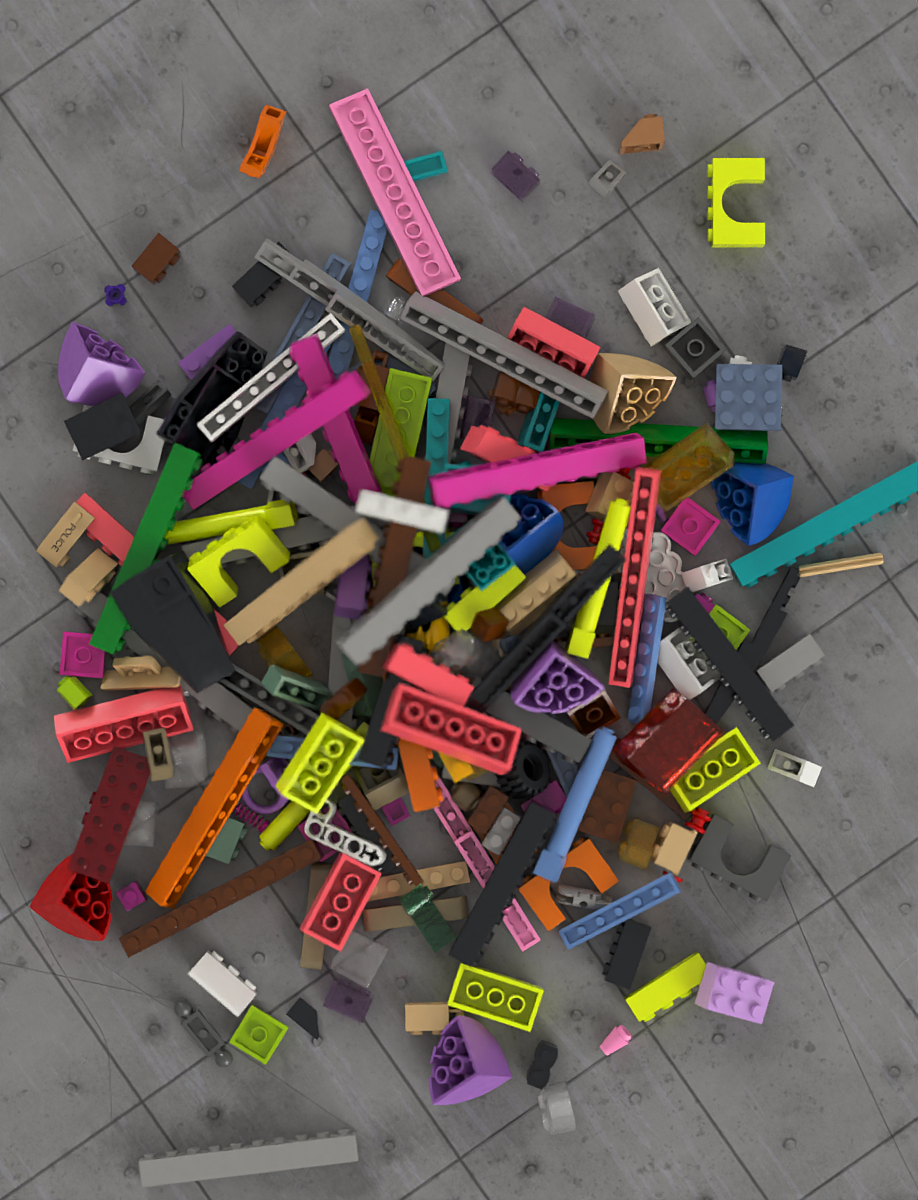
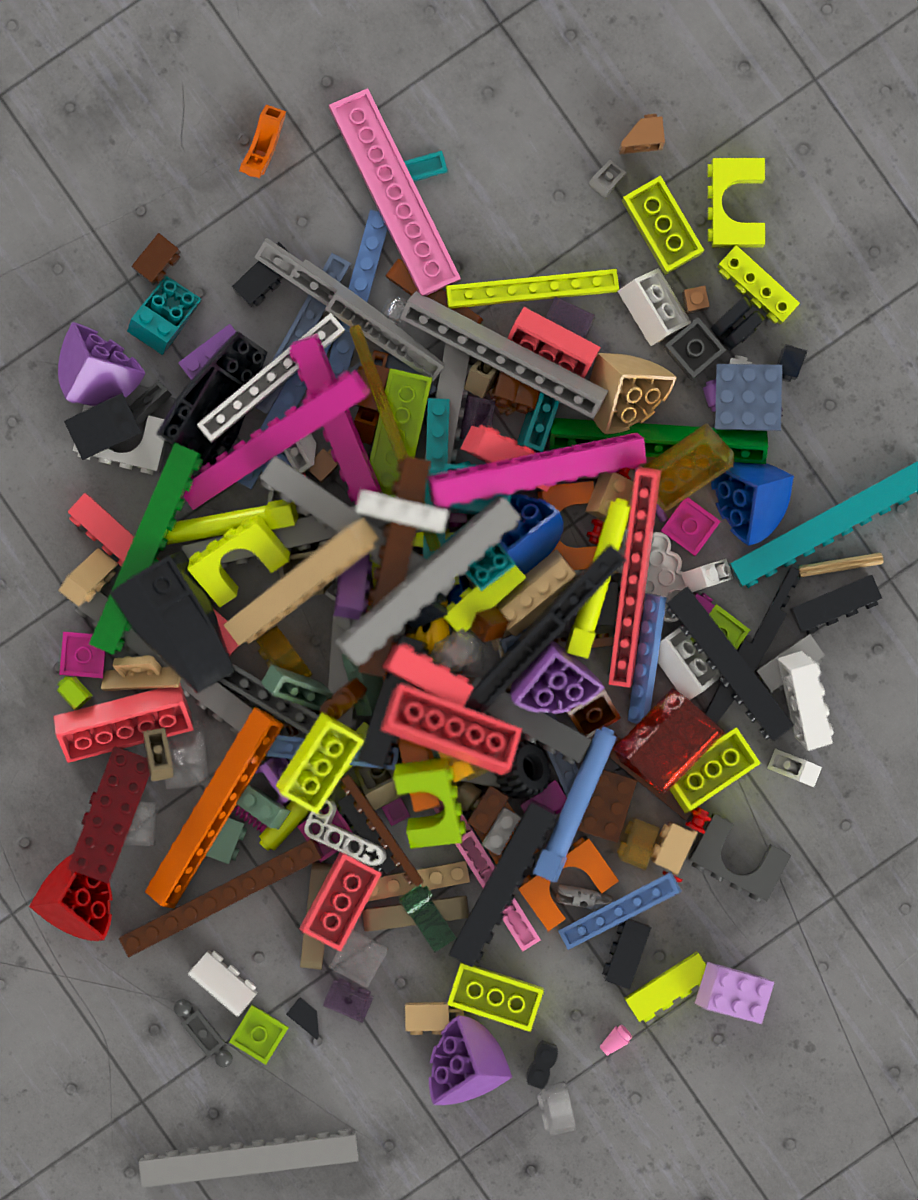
tan door [36,502,95,568] -> none
dark purple plate [104,284,127,306] -> none
magenta brick [116,880,148,911] -> none
clear purple brick [491,150,540,202] -> none
none -> teal slope [127,275,202,355]
none -> sand green brick [236,785,290,829]
none -> lime arch [393,758,466,849]
none -> neon yellow plate [445,269,620,309]
none -> dark tan brick [464,359,501,399]
none -> neon yellow brick [622,175,704,275]
none -> medium nougat brick [682,286,710,314]
none -> black wheel [710,296,766,351]
none -> neon yellow brick [717,245,800,325]
none -> white brick [777,651,834,751]
none -> black brick [790,575,882,635]

